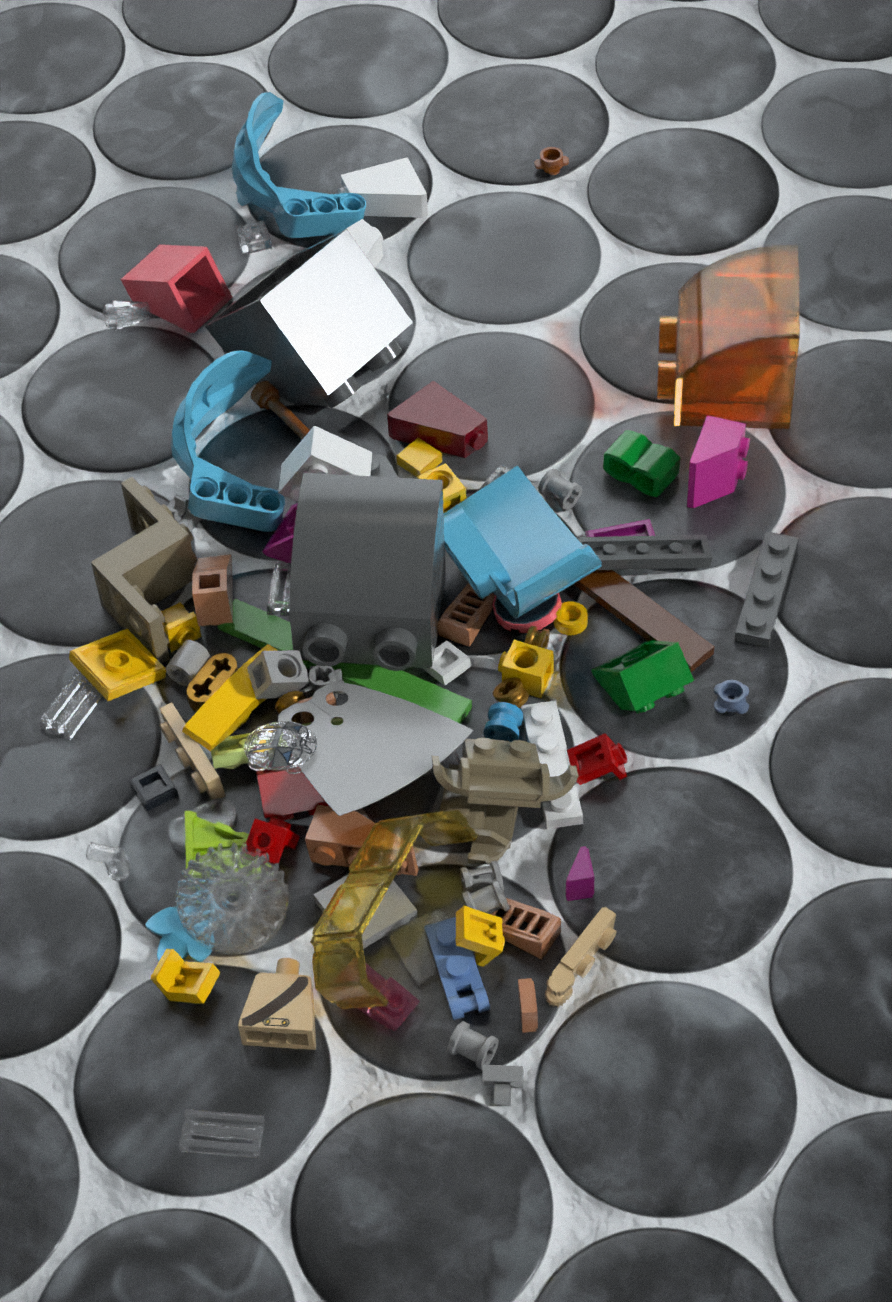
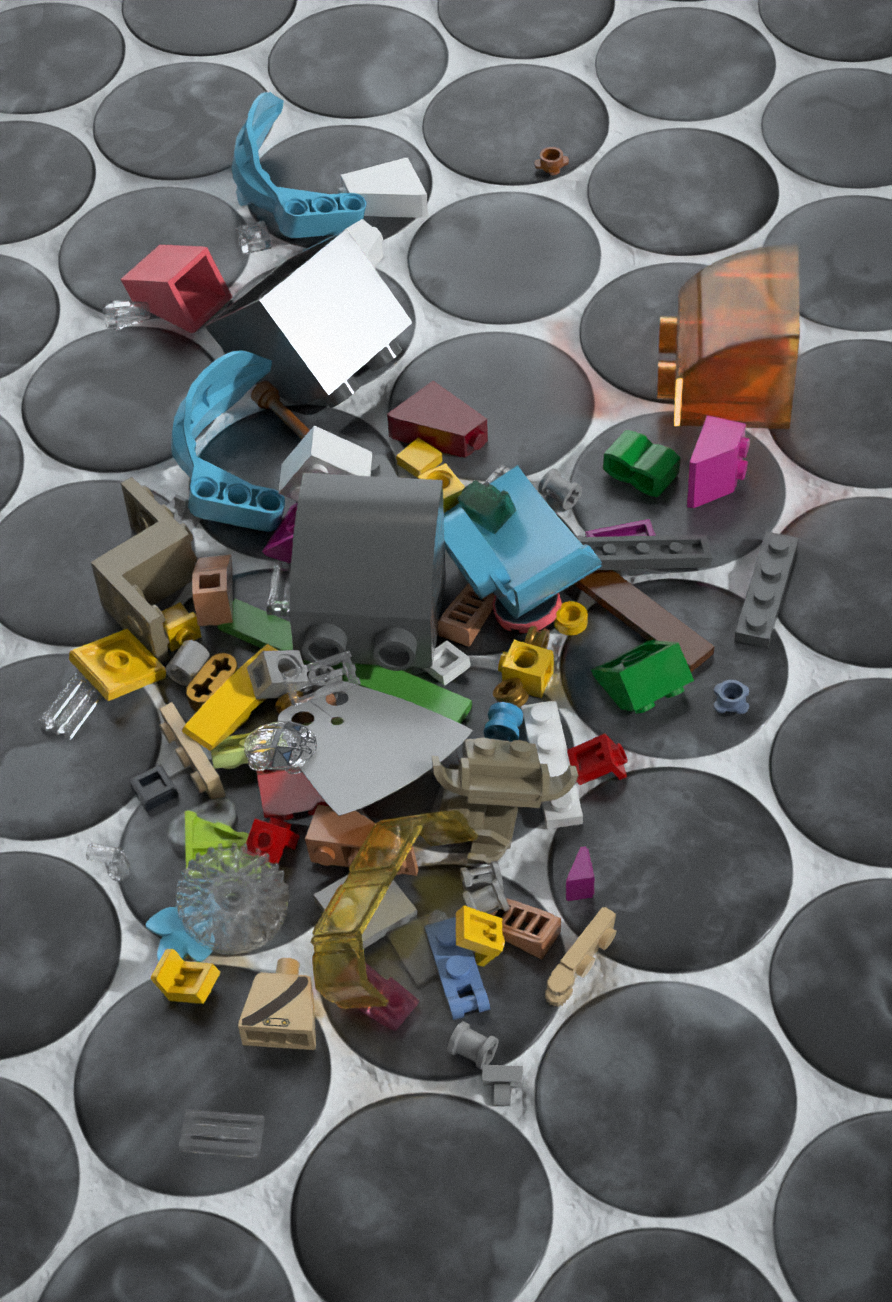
nougat tile [518,978,538,1033] -> none
none -> clear tile [281,650,361,707]
none -> clear green brick [457,479,516,534]

